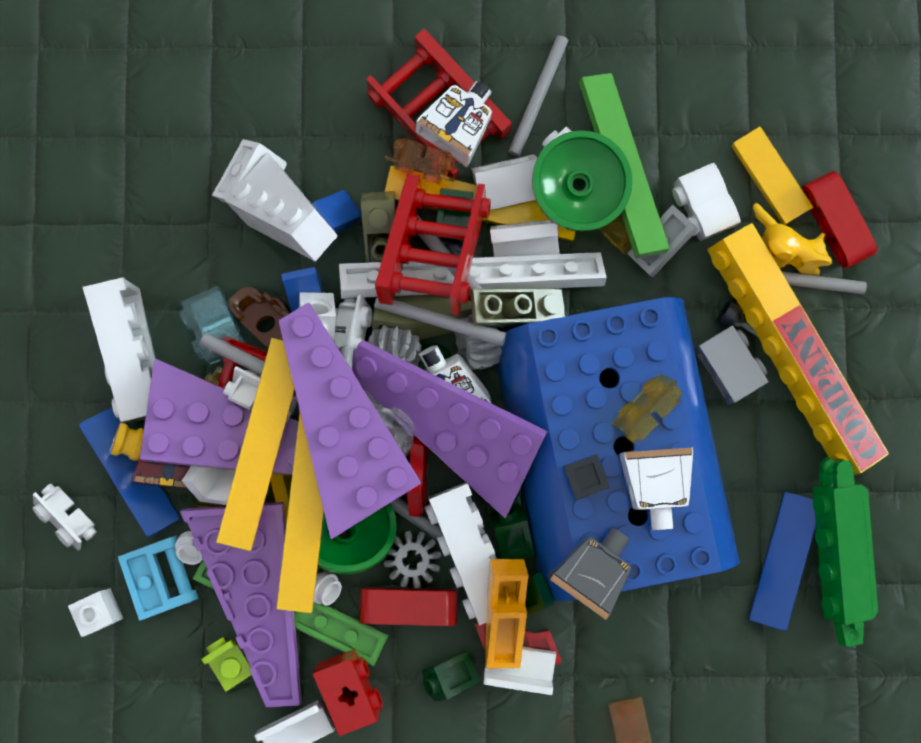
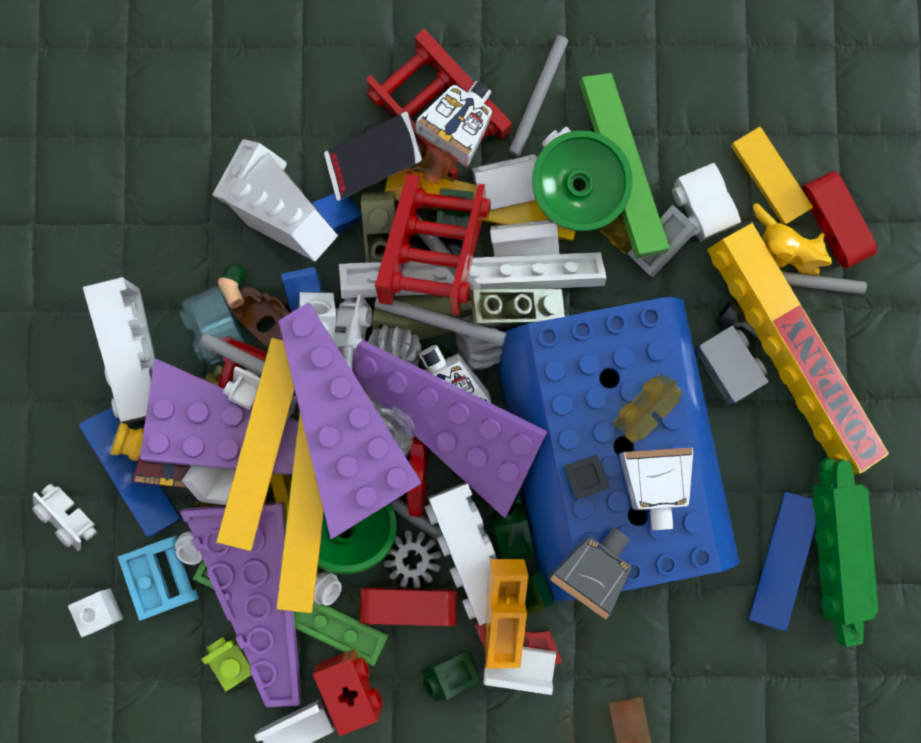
none -> arm [218,264,247,309]
none -> black sticker [324,112,422,201]

